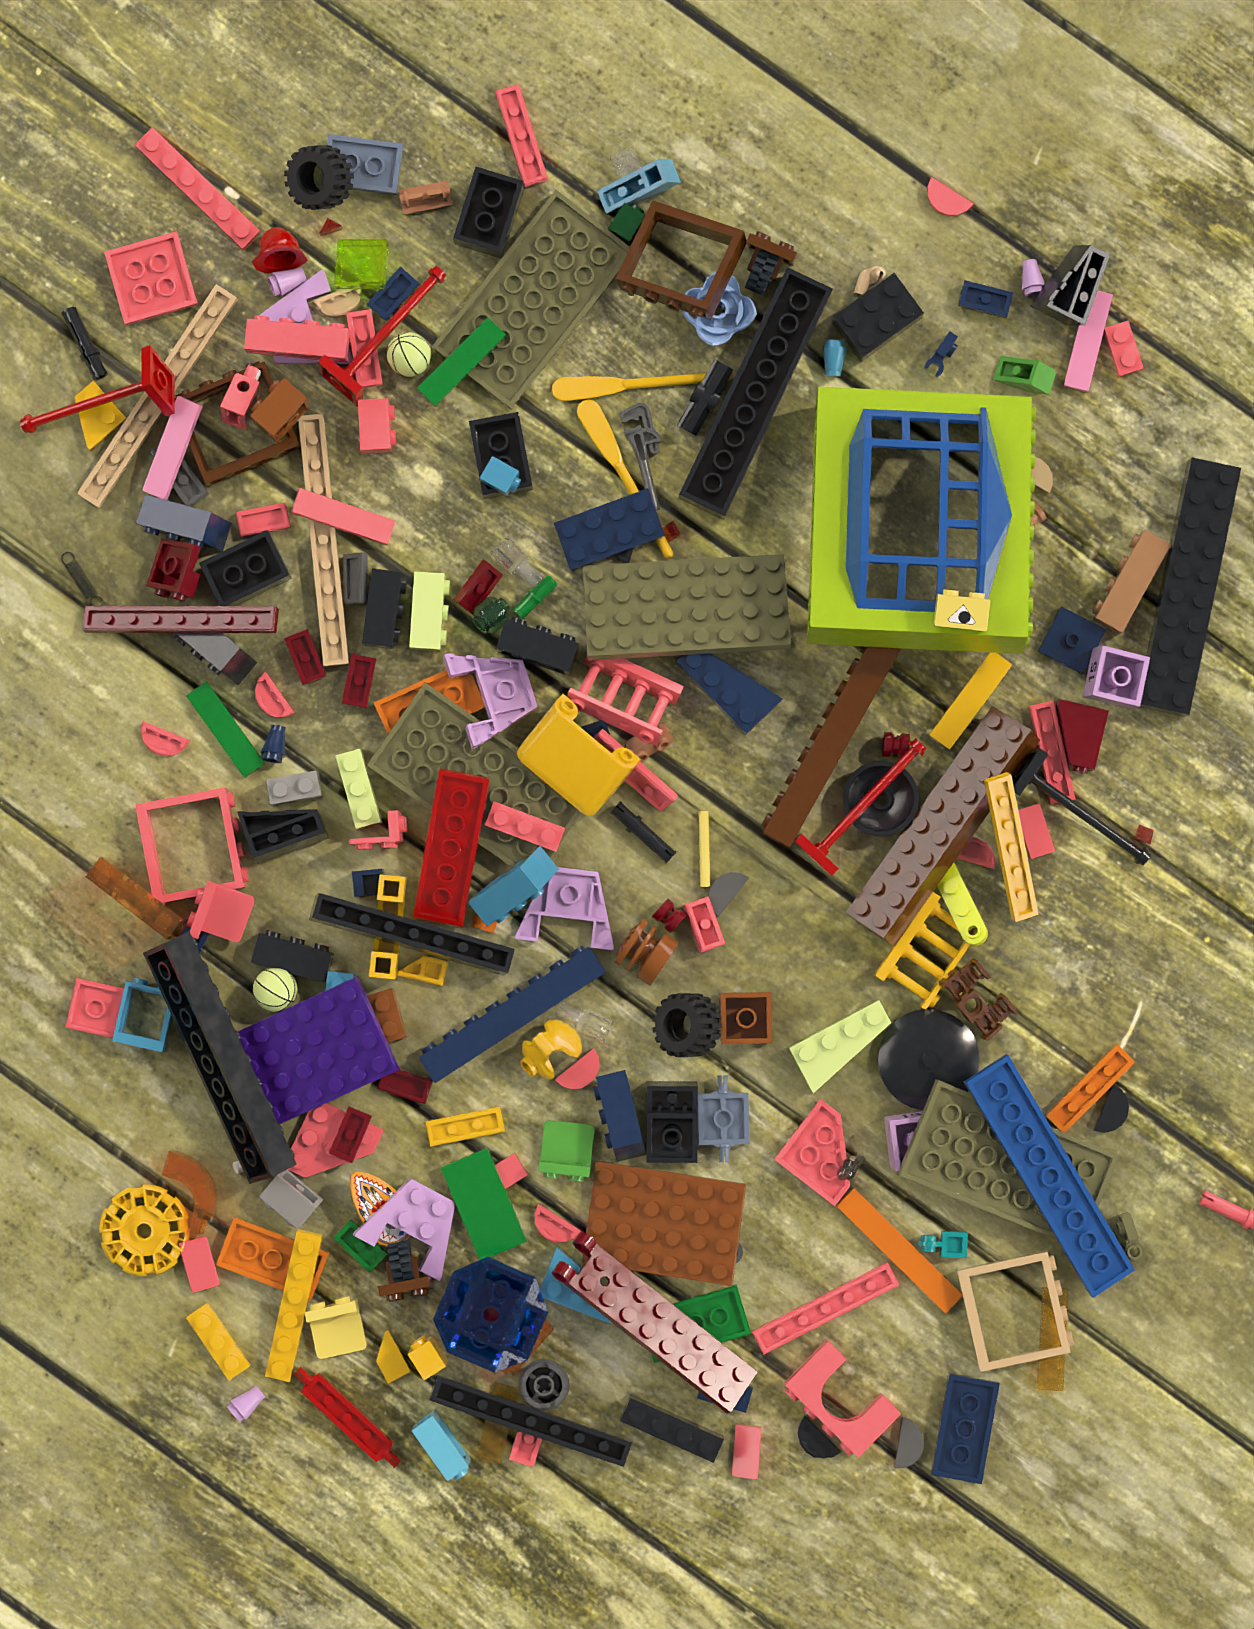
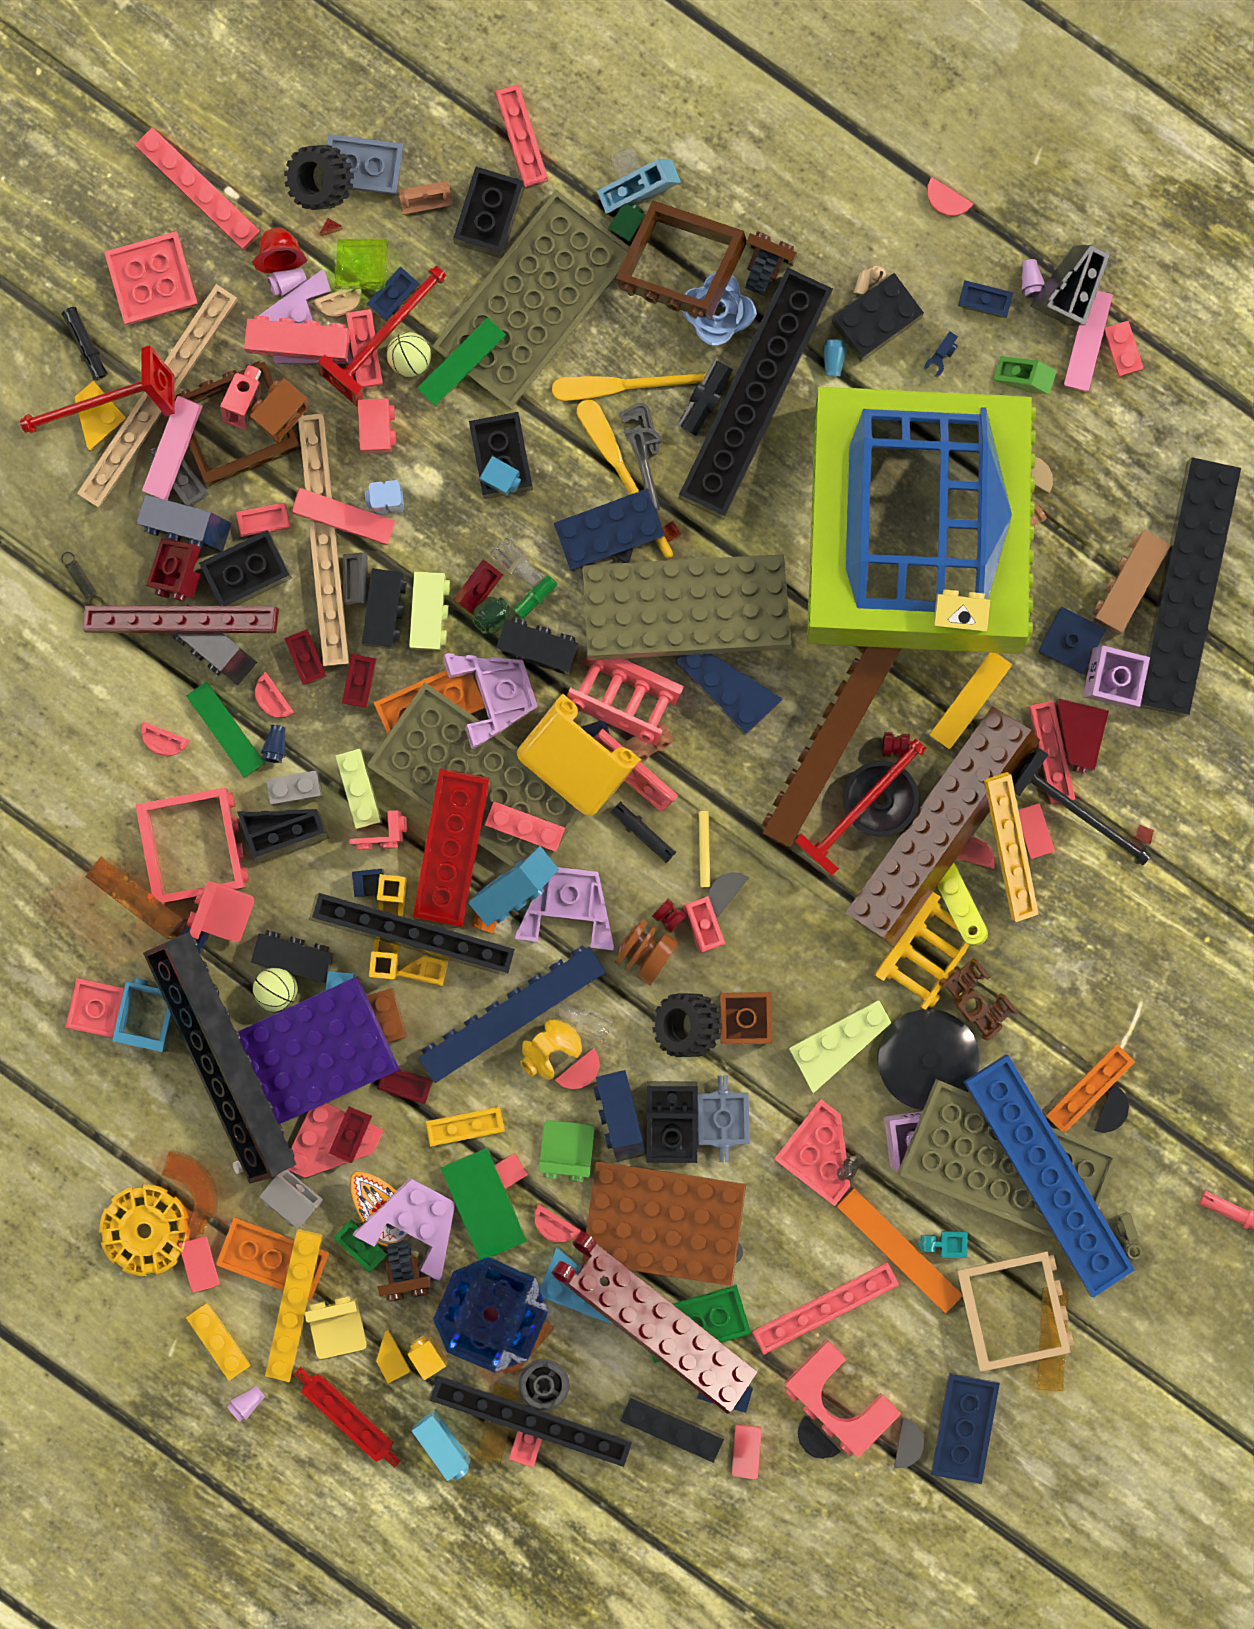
none -> light blue brick [365,480,404,515]

